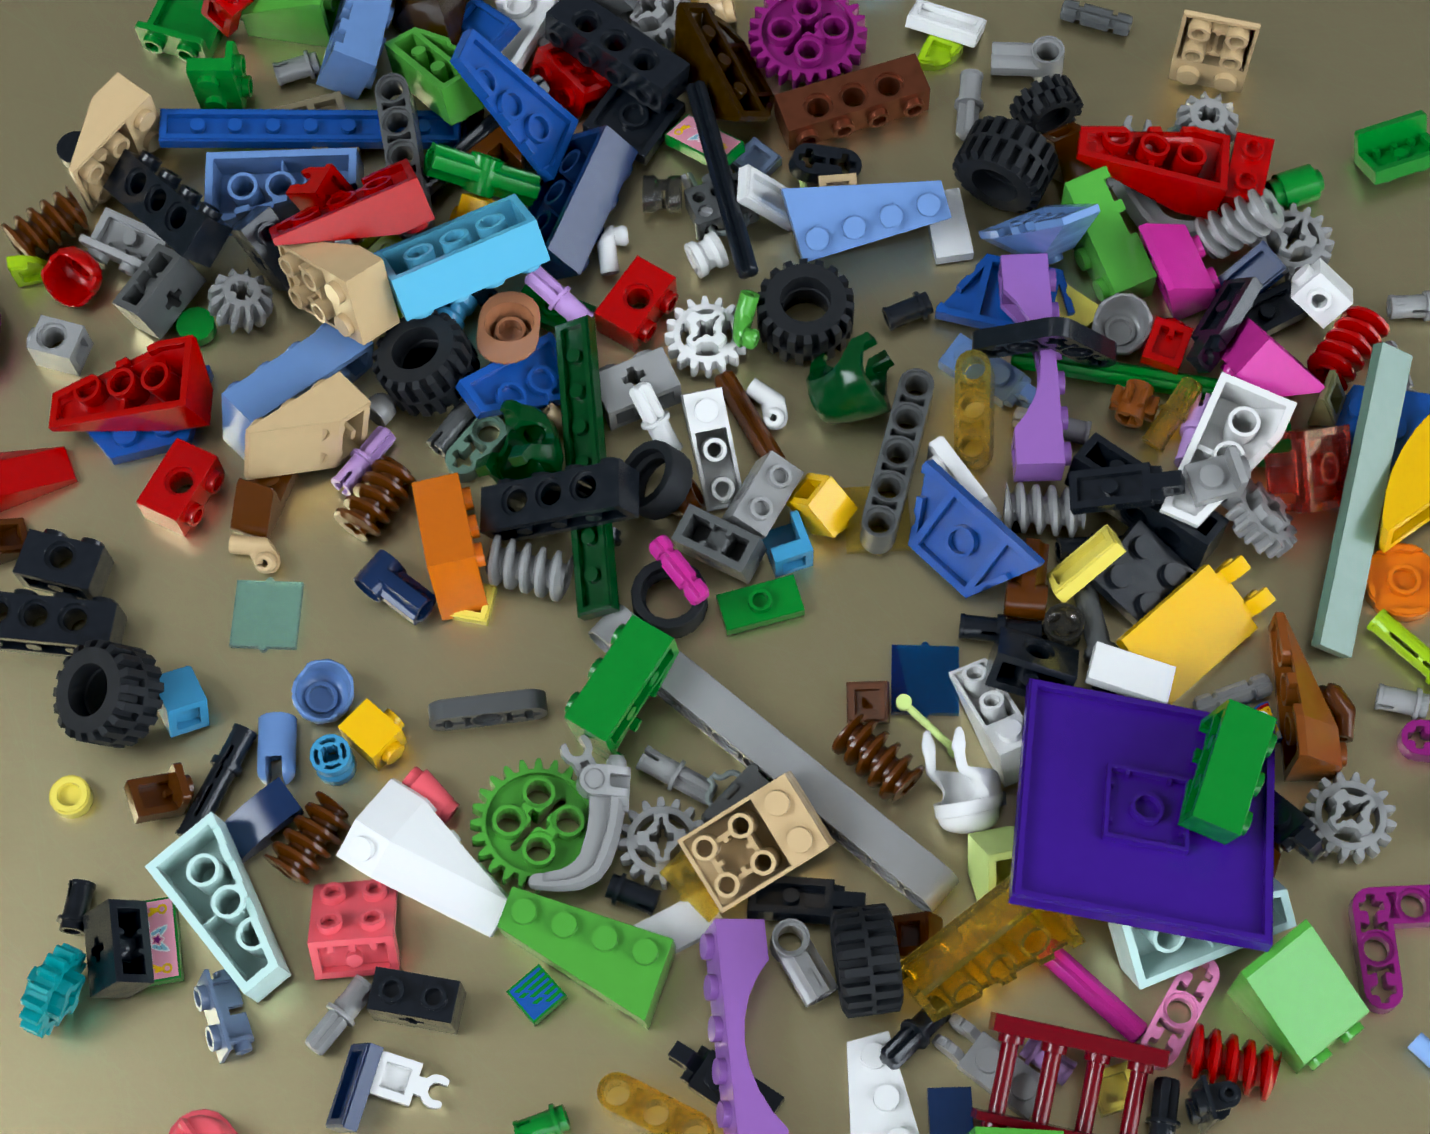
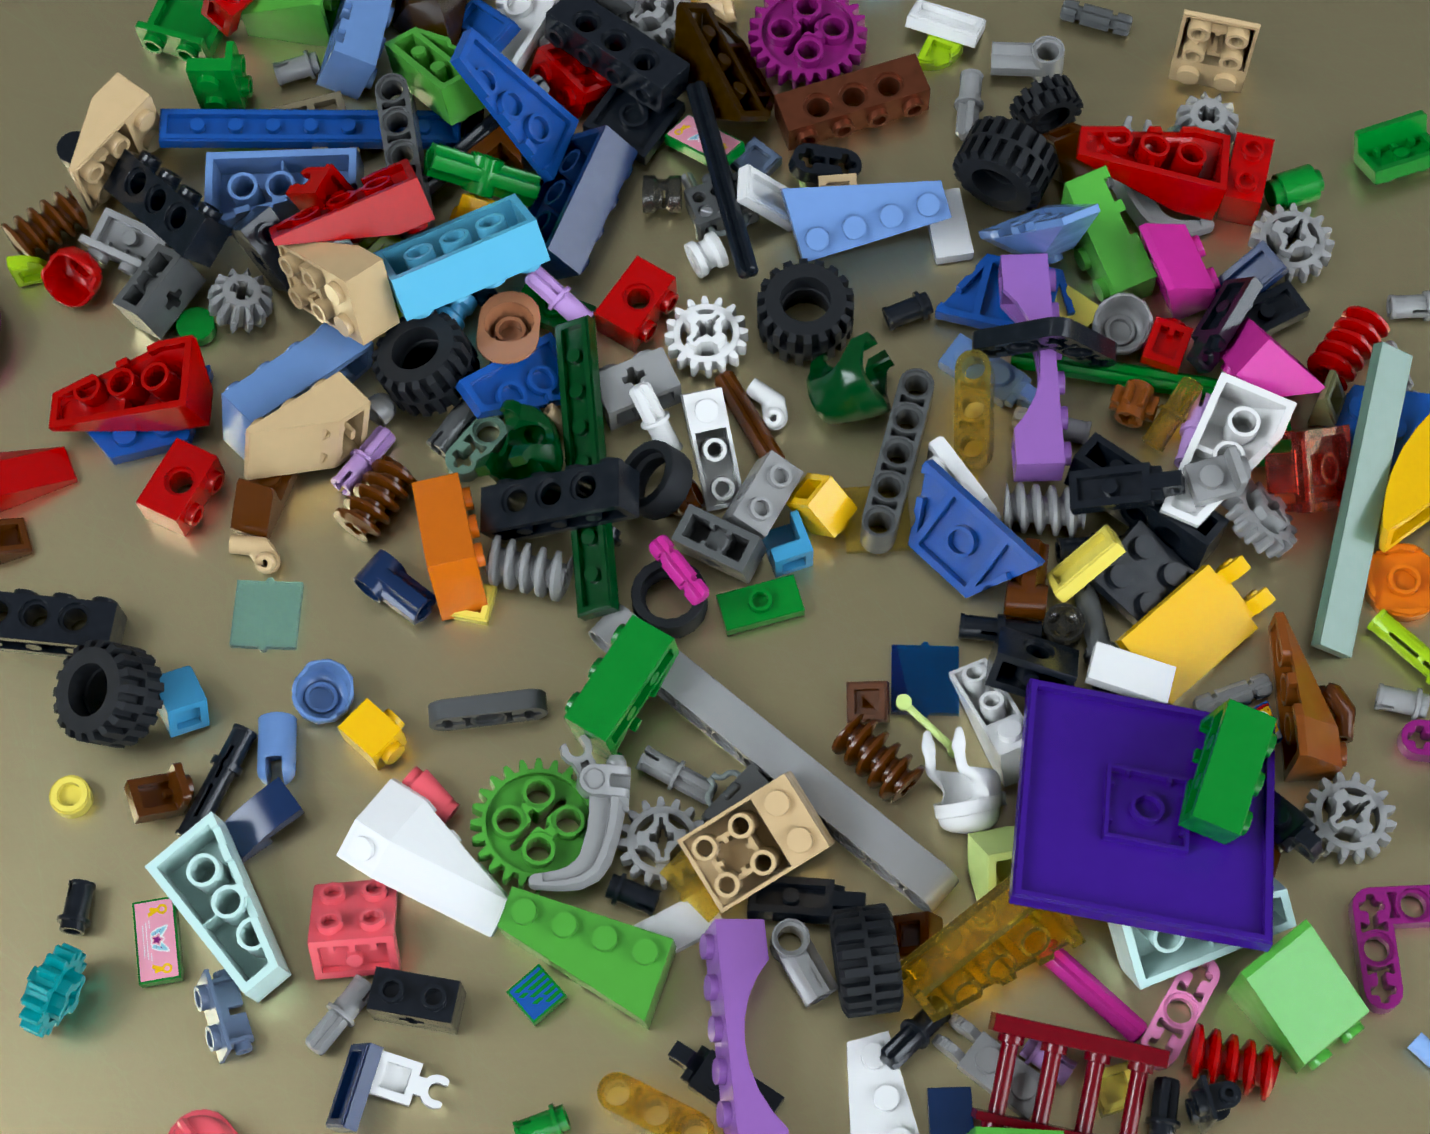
black brick [13,529,114,600] -> none
light grey brick [26,315,94,376] -> none
black brick [83,899,154,998] -> none
reddish brown piece [263,791,351,885] -> none
dark azure wheel [310,734,357,786] -> none
white arm [597,225,629,276] -> none
bright green arm [733,290,760,350] -> none
light grey piece [1194,188,1284,260] -> none
white brick [1291,258,1353,329] -> none

